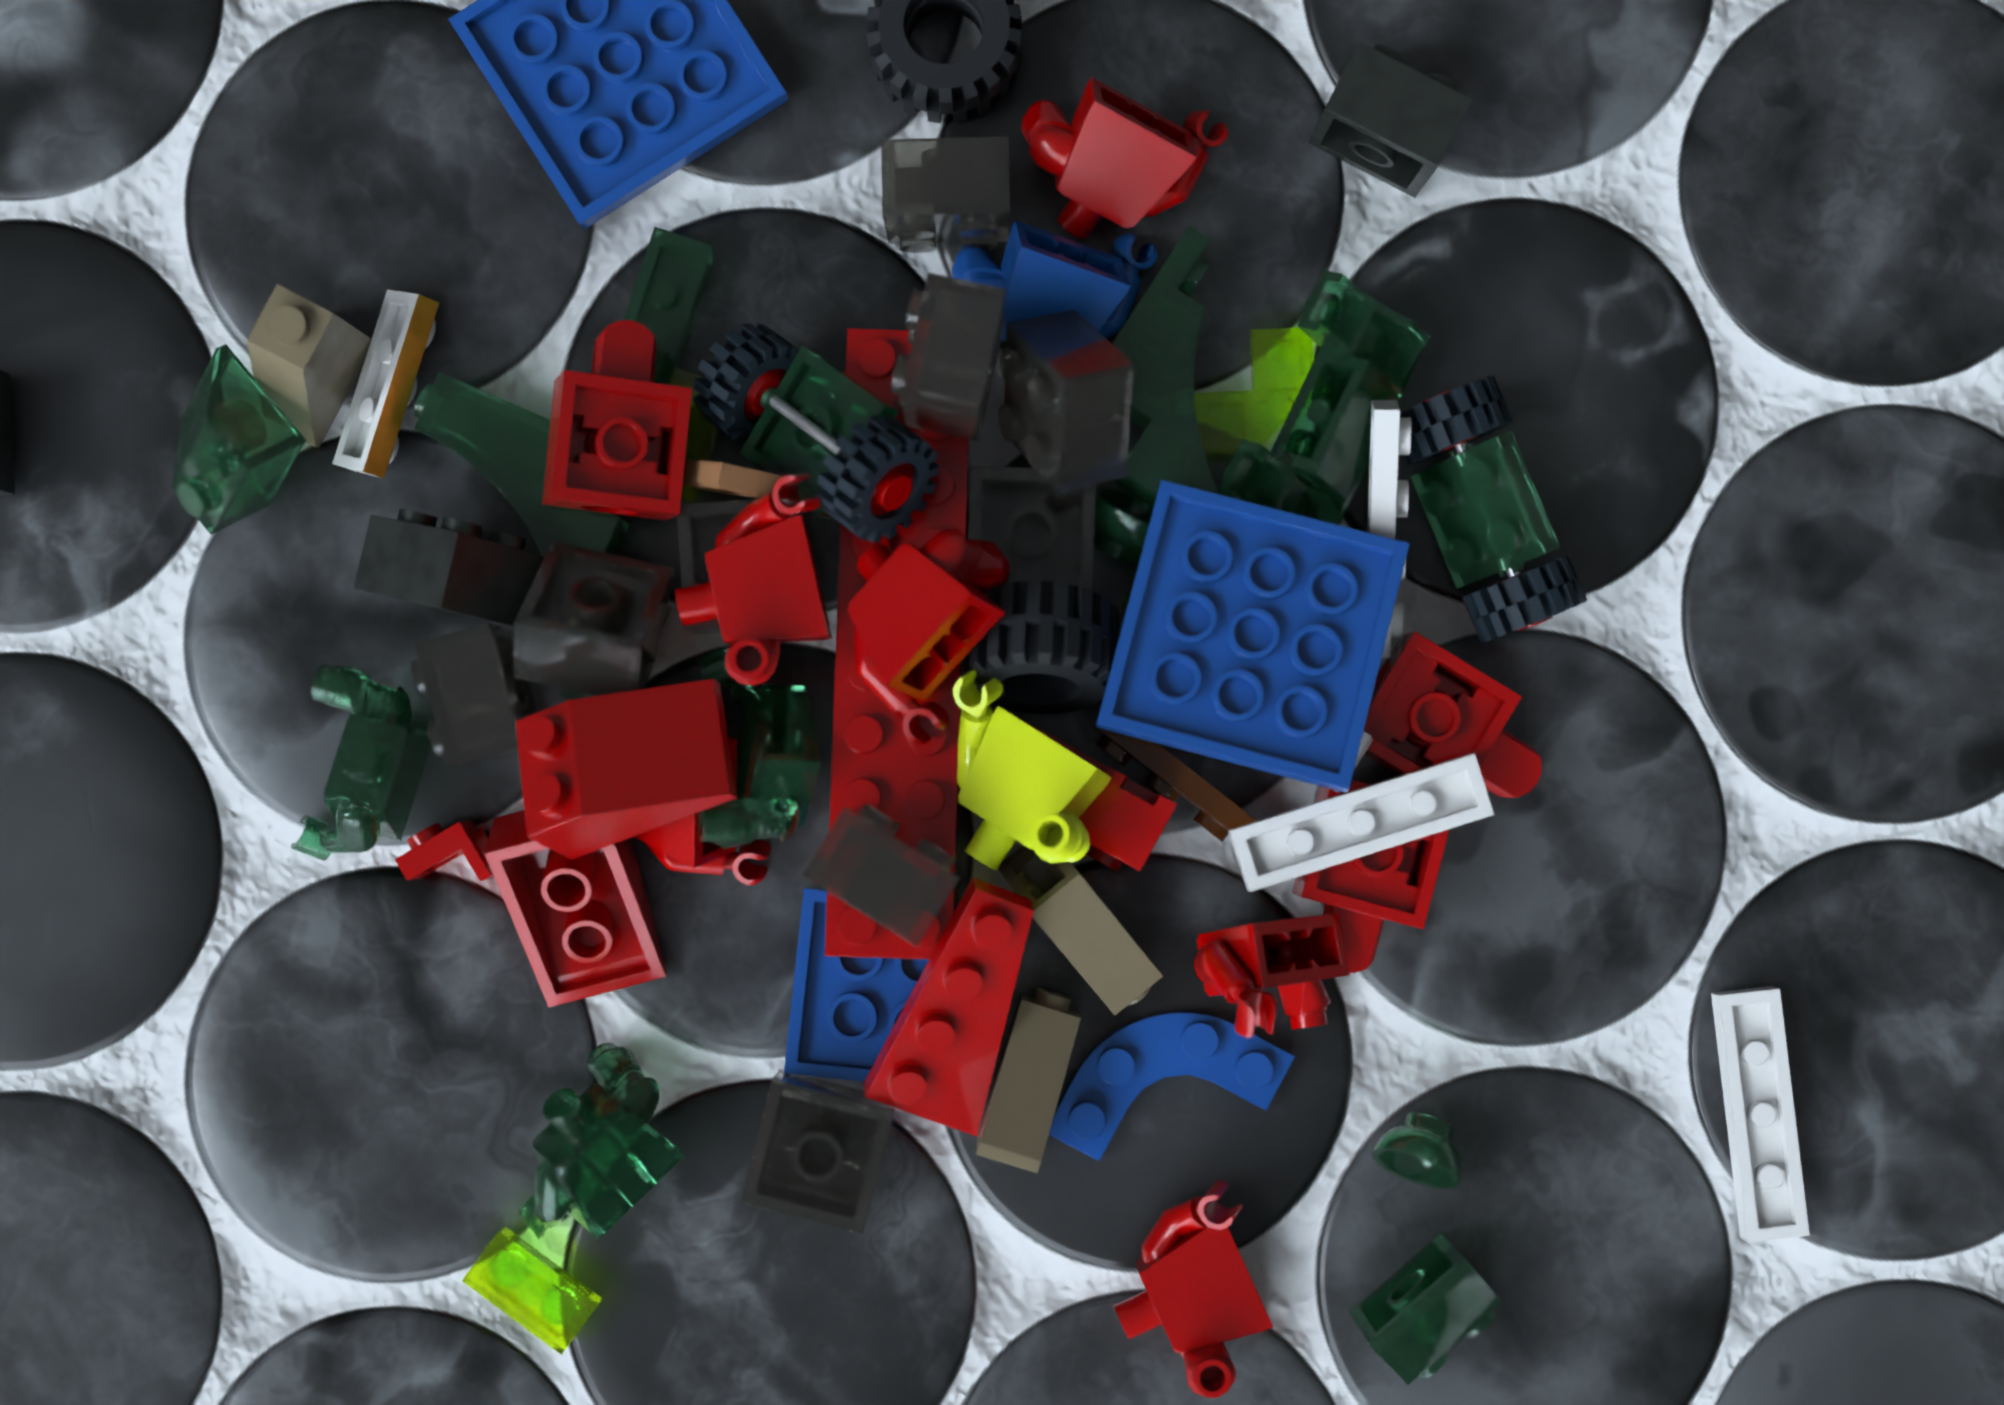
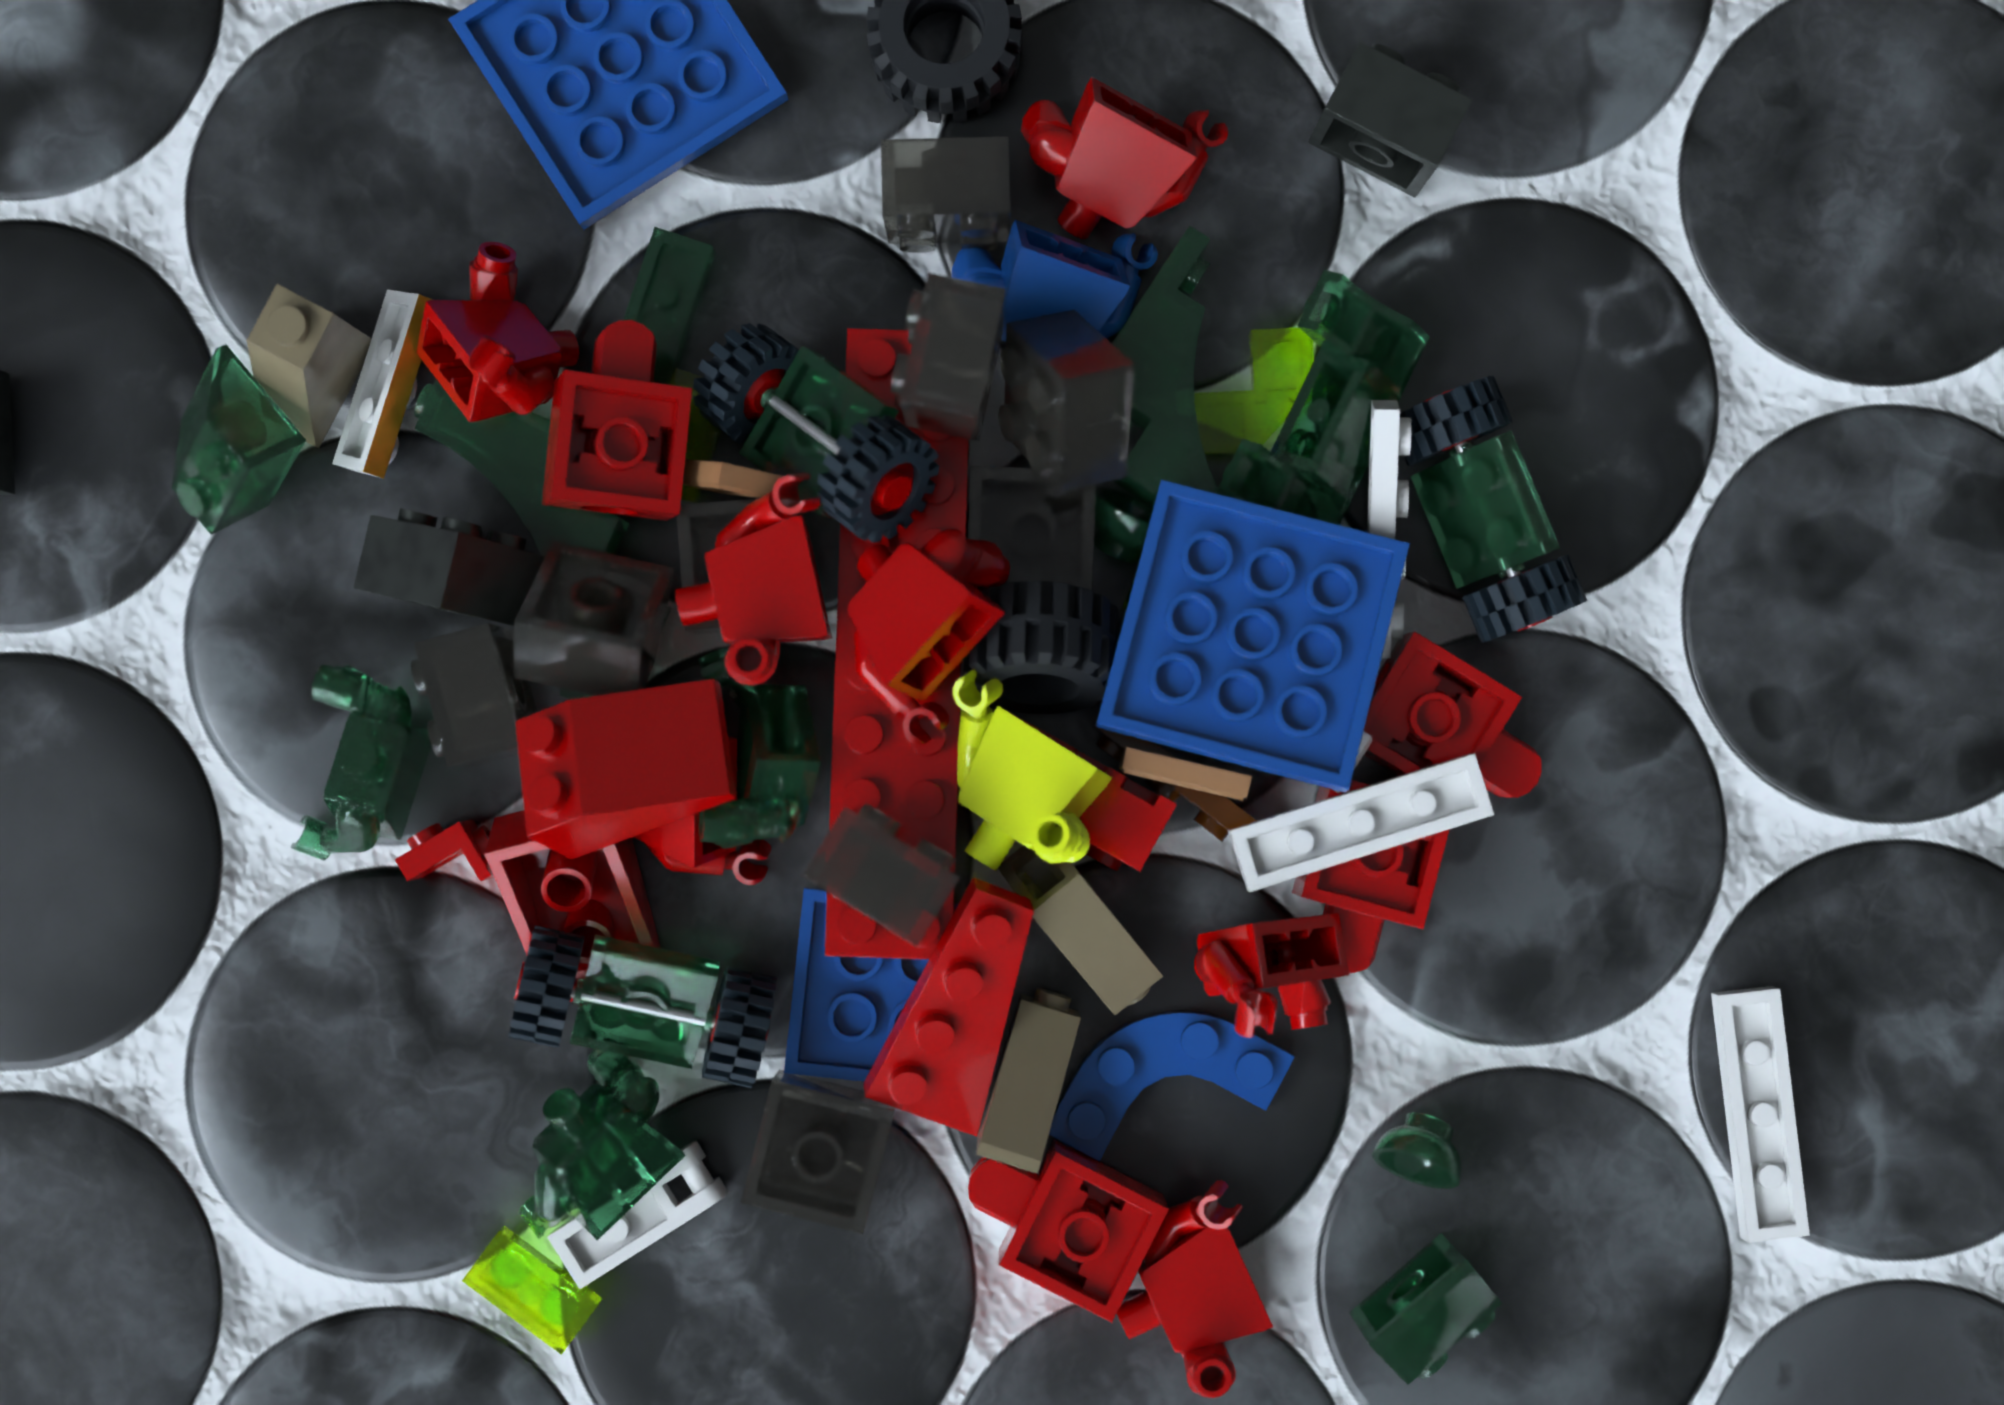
none -> red torso [416,241,579,422]
none -> plate [508,926,777,1088]
none -> white plate [547,1140,729,1289]
none -> red brick [968,1139,1169,1323]
none -> medium nougat tile [1119,747,1252,800]

